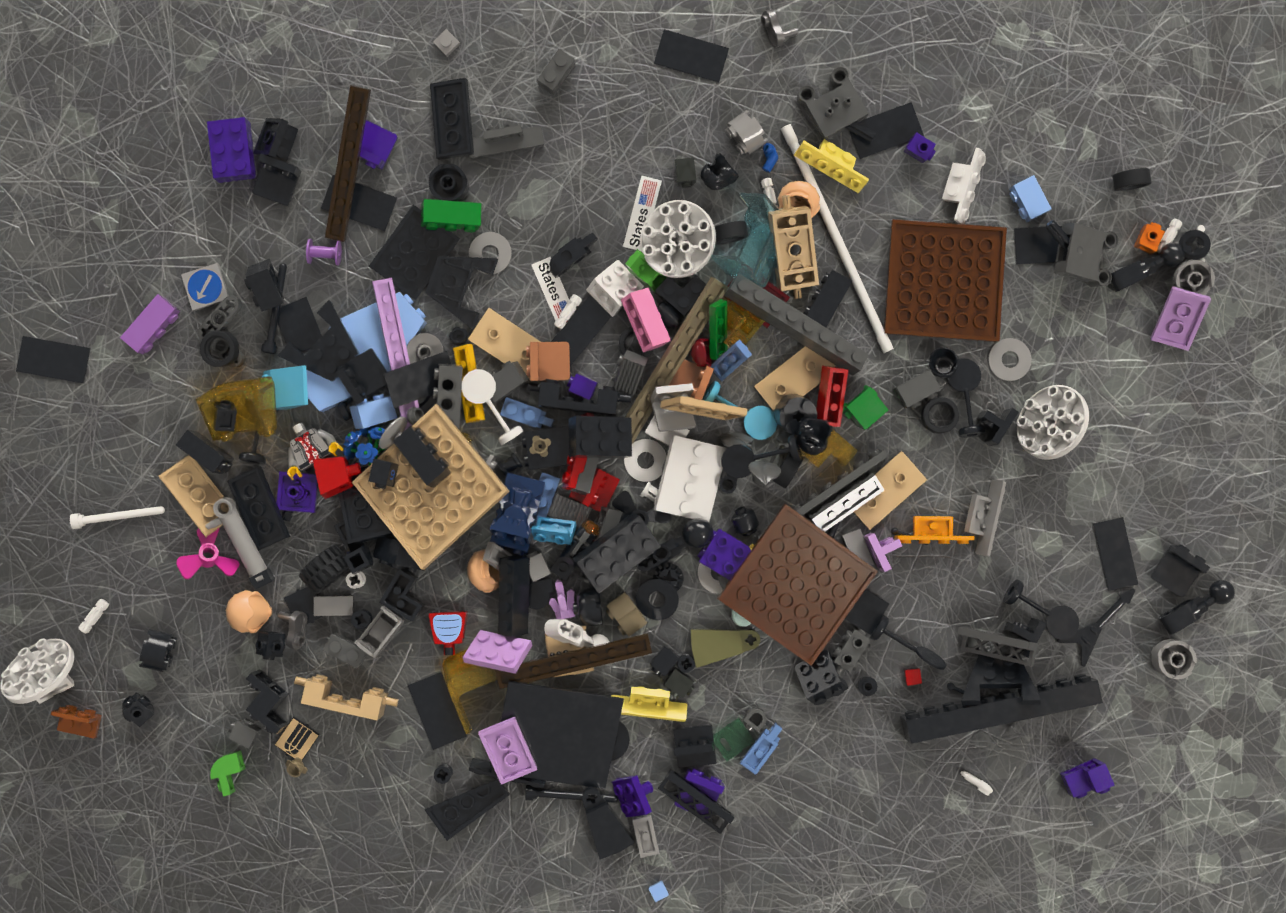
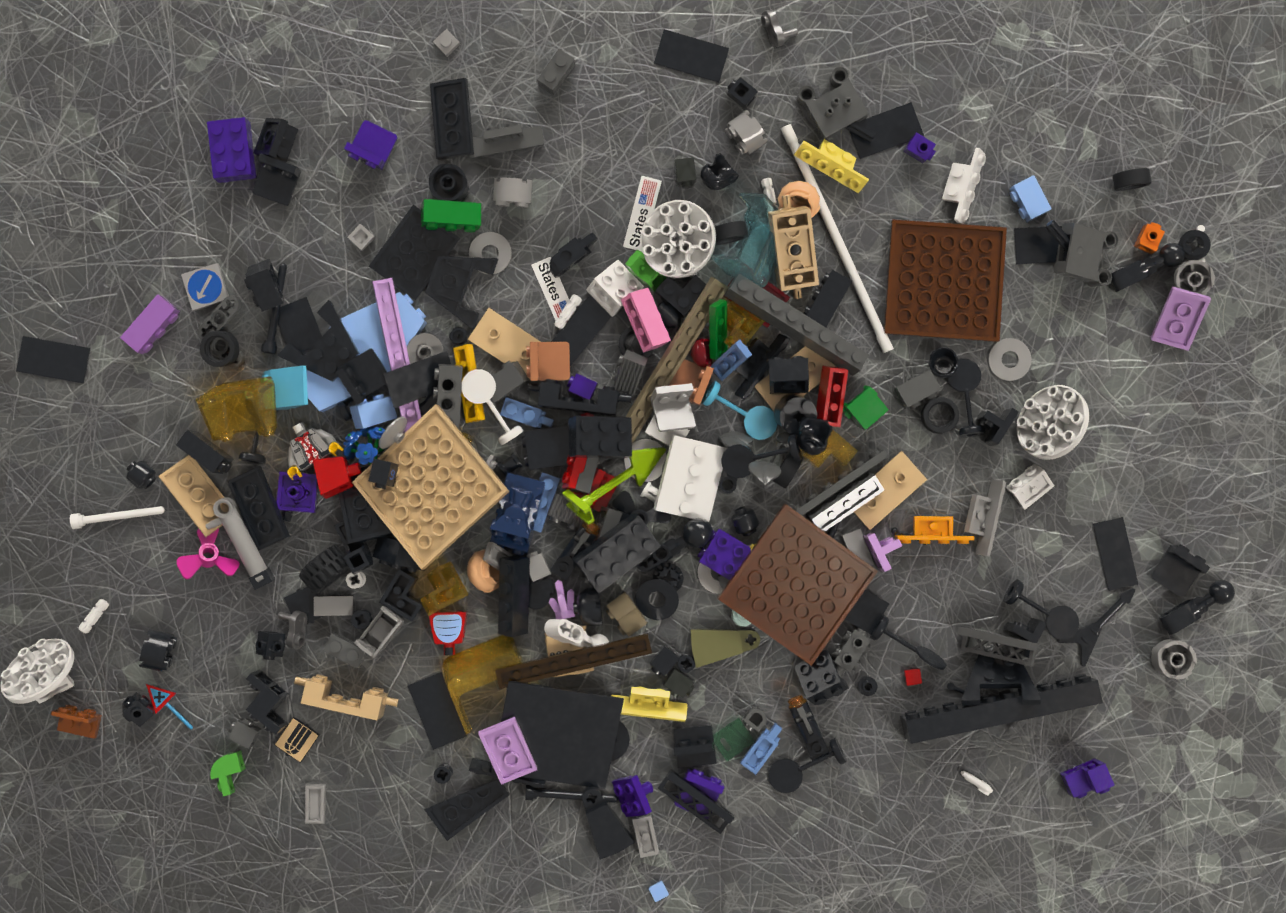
black bracket [213,400,237,431] -> none
light nougat helmet [226,590,272,633] -> none
dark tan plate [286,757,308,777] -> none
medium lavender piece [306,239,342,266] -> none
black window [321,175,397,232] -> none
dark brown plate [325,85,371,242] -> none
black brick [393,426,452,488] -> none
dark grey plate [407,407,424,425] -> none
lavender plate [463,630,532,674] -> none
dark tan plate [529,436,551,457] -> none
dark azure bracket [531,517,577,545] -> none
tan plate [660,396,747,420] -> none
blue arm [762,143,778,173] -> none
white axle [1157,218,1182,253] -> none
none -> black head [126,461,156,489]
none -> piece [146,684,193,729]
none -> light grey tile [305,784,326,824]
none -> light grey plate [347,224,375,251]
none -> clear yellow brick [420,561,469,616]
none -> light grey brick [493,178,532,208]
none -> lime piece [562,447,666,525]
none -> black brick [727,77,758,111]
none -> black bracket [735,334,790,400]
none -> black piece [768,738,847,793]
none -> black brick [769,356,809,394]
none -> black plate [788,694,830,761]
none -> white bracket [1006,464,1054,510]

